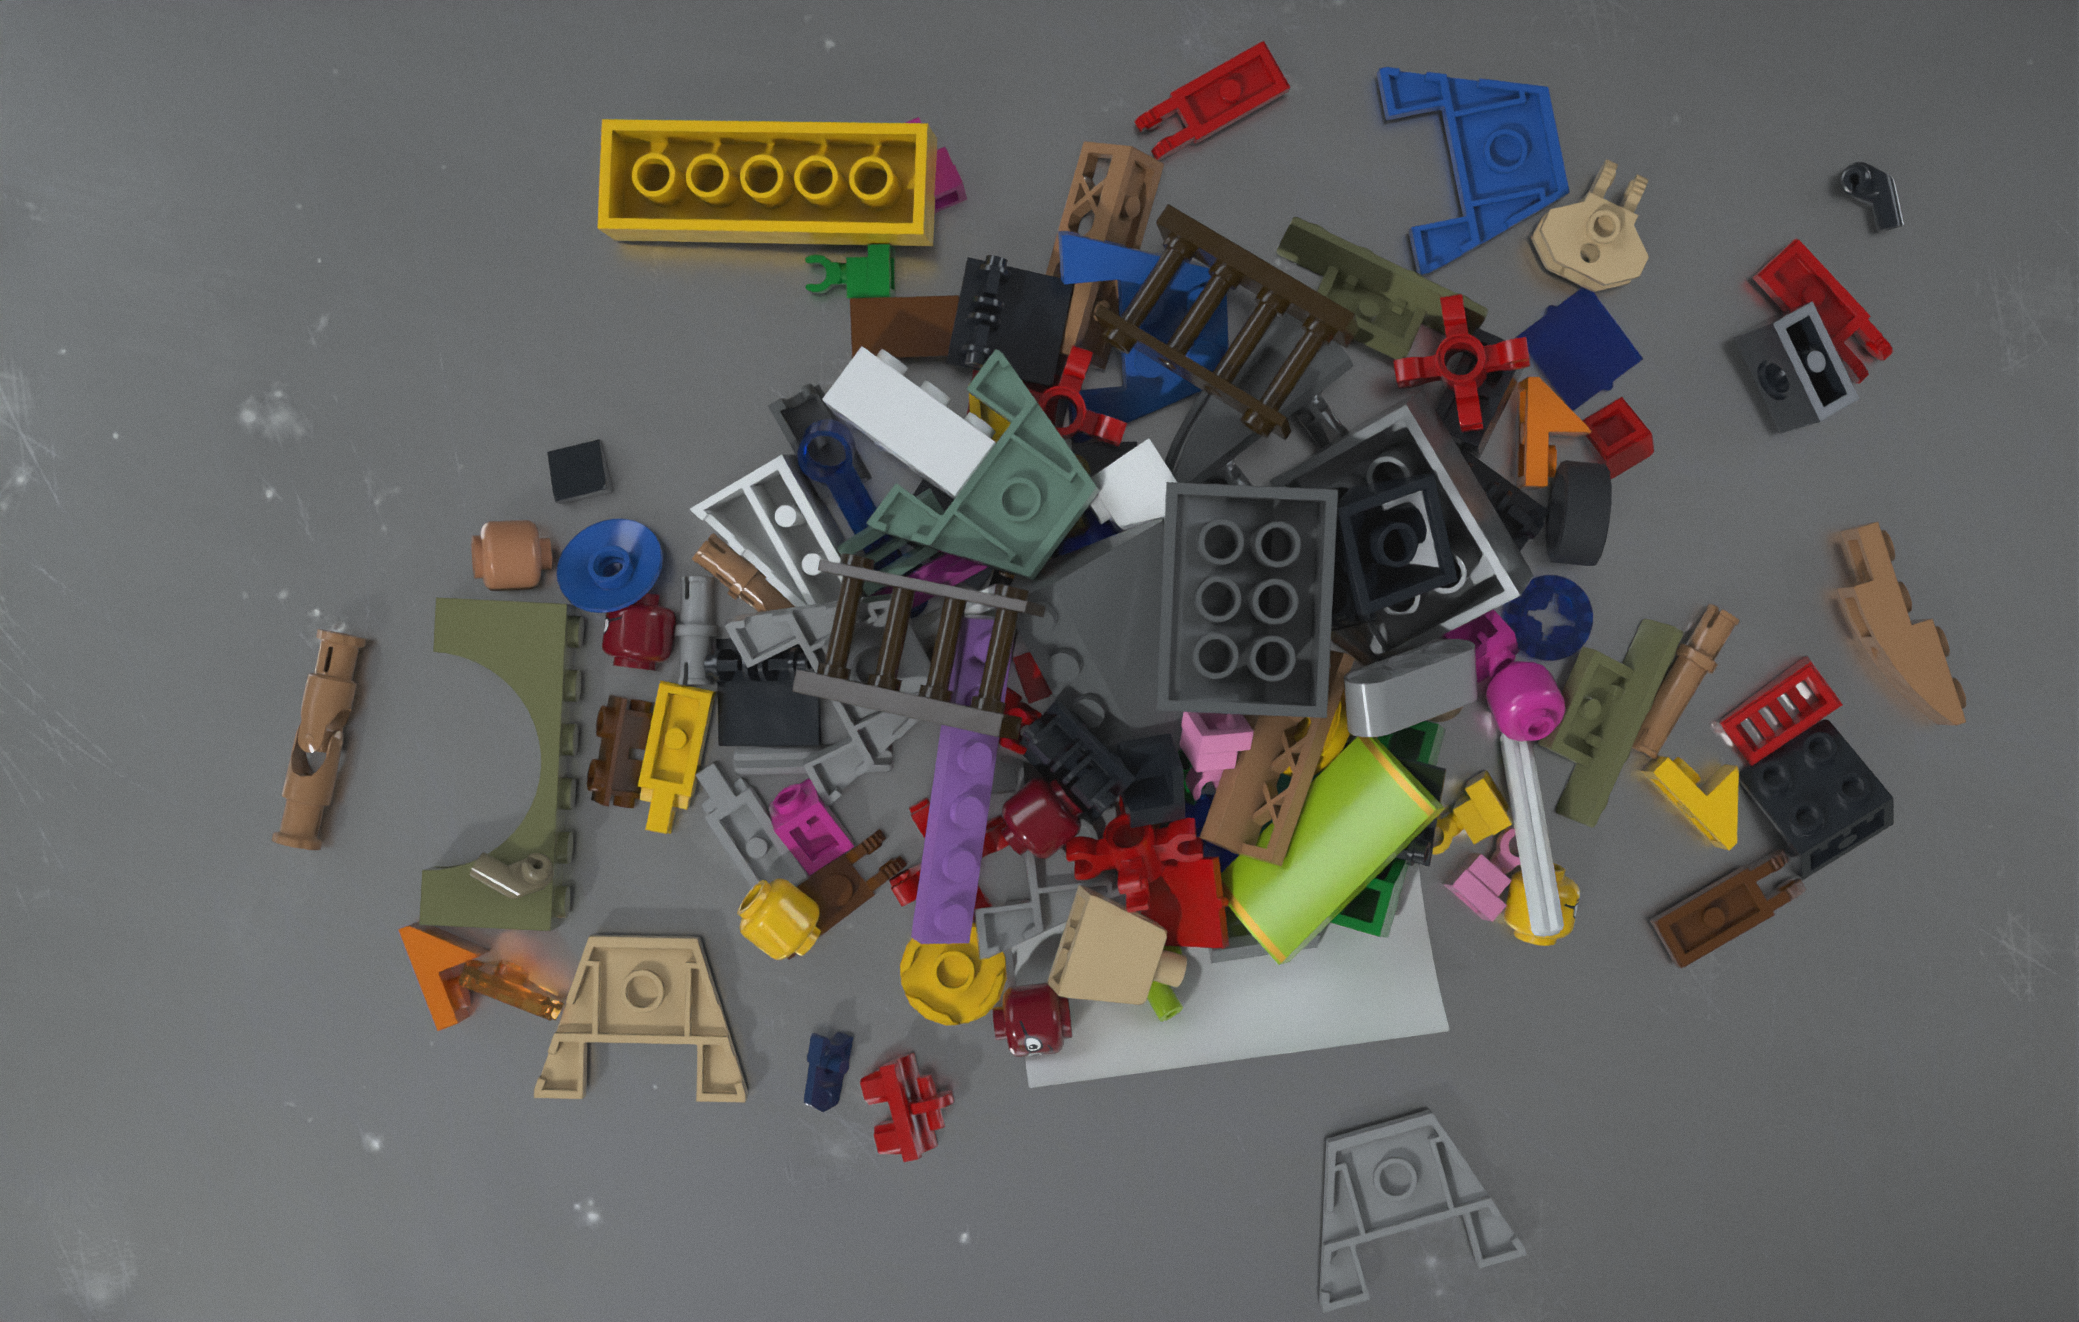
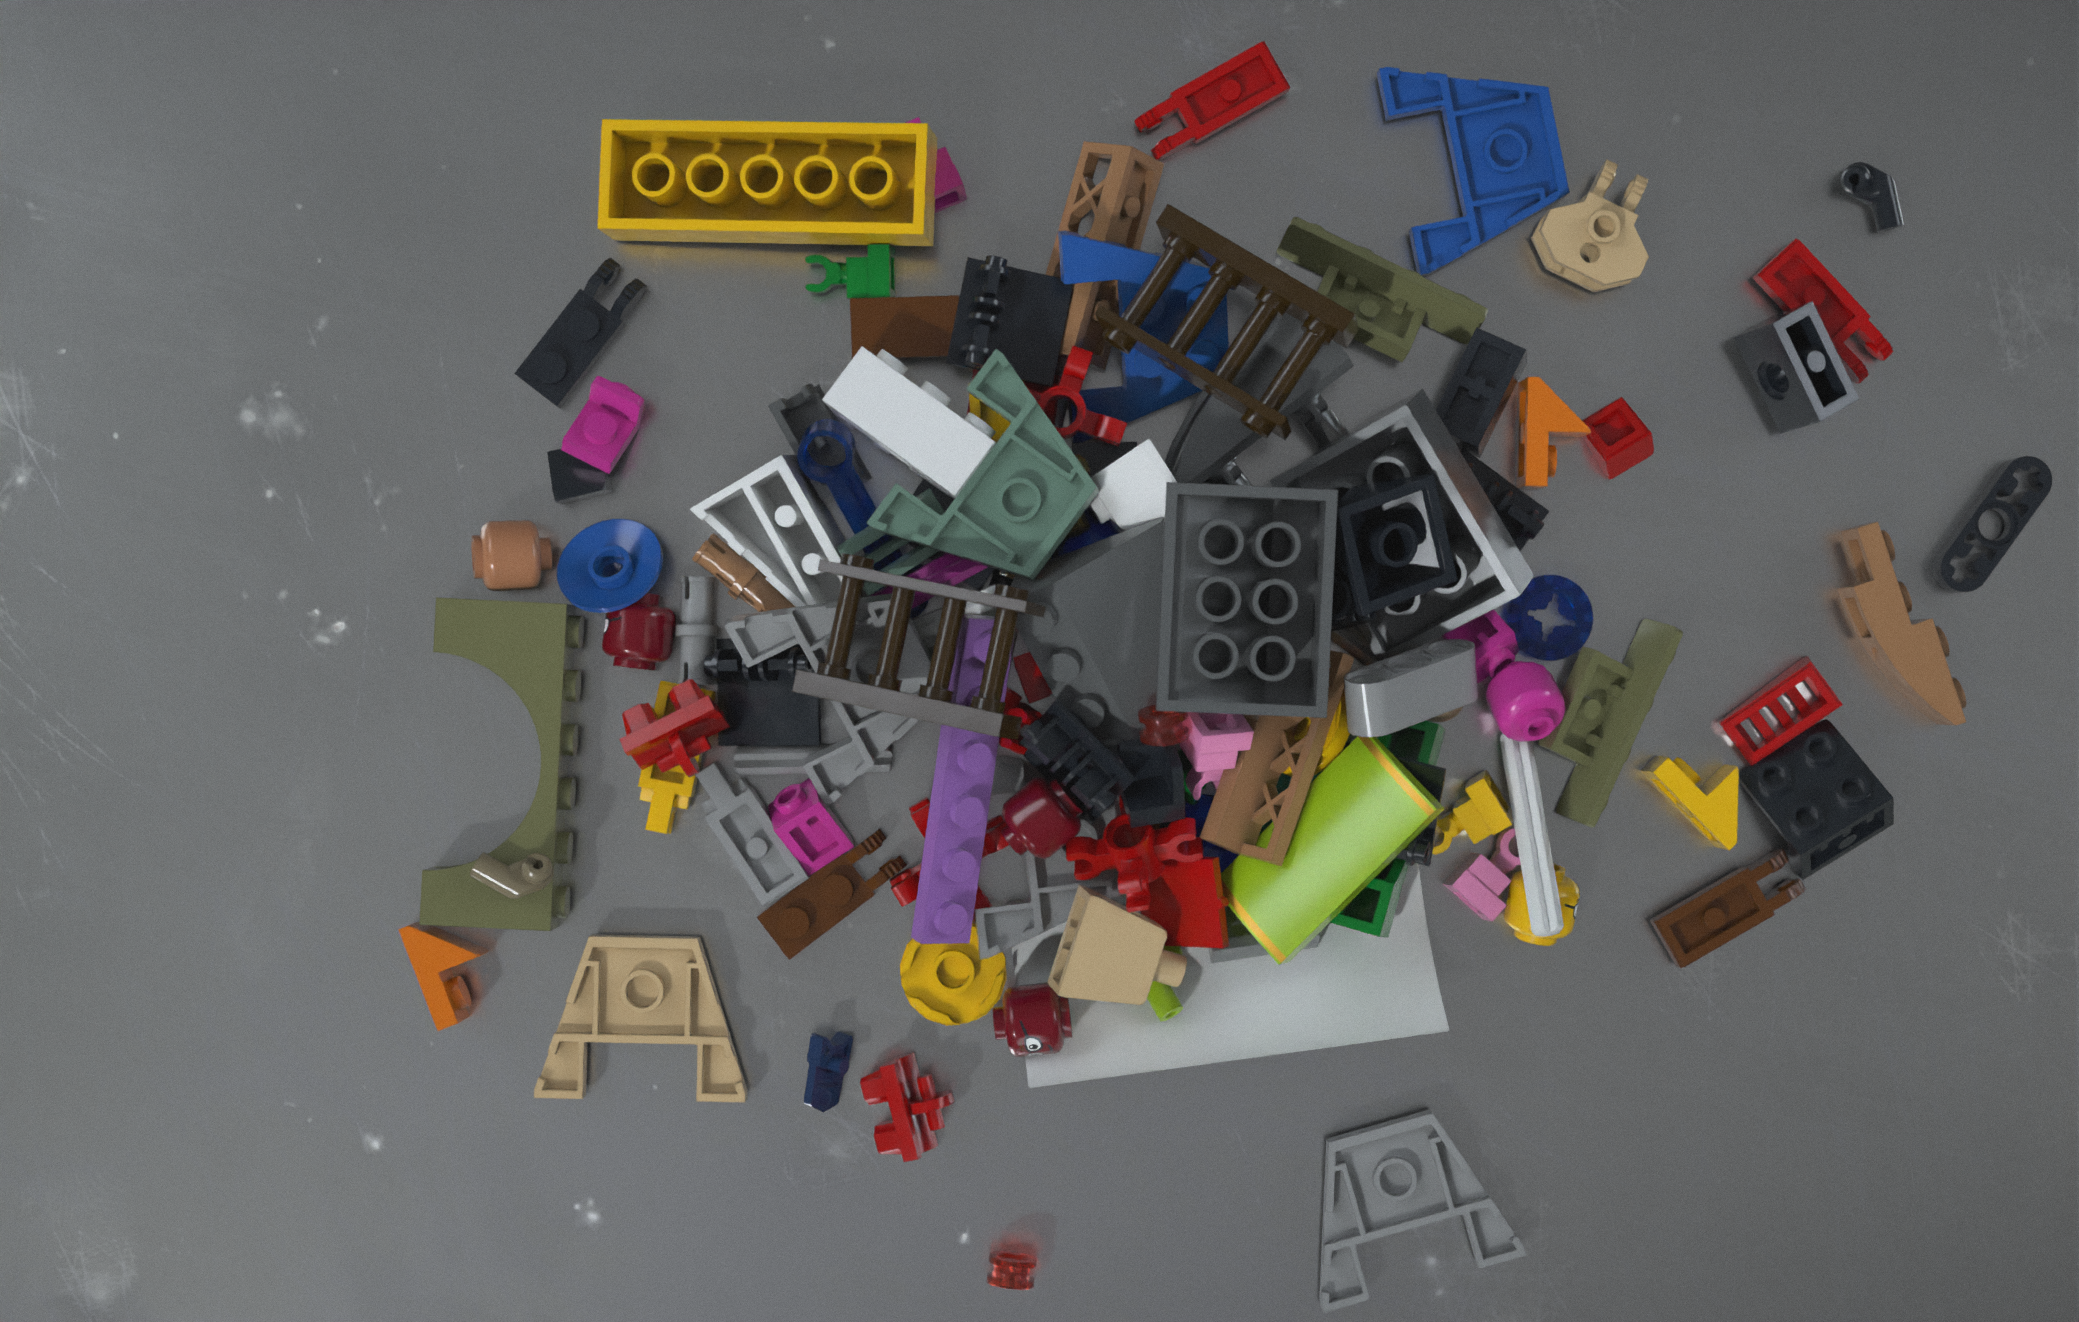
medium nougat piece [272,629,367,850] -> none
clear orange plate [458,959,564,1021] -> none
reddish brown hinge [587,694,653,808] -> none
yellow head [737,878,821,960] -> none
red pin [1393,294,1530,433] -> none
clear blue piece [1515,287,1643,411] -> none
black tyre [1546,460,1612,566] -> none
medium nougat pin [1632,604,1740,760] -> none
none -> black hinge [514,258,647,408]
none -> dark pink bracket [561,376,644,474]
none -> red hips [619,679,730,778]
none -> clear red bush [986,1251,1037,1290]
none -> clear red bush [1138,704,1190,746]
none -> black beam [1932,456,2052,593]

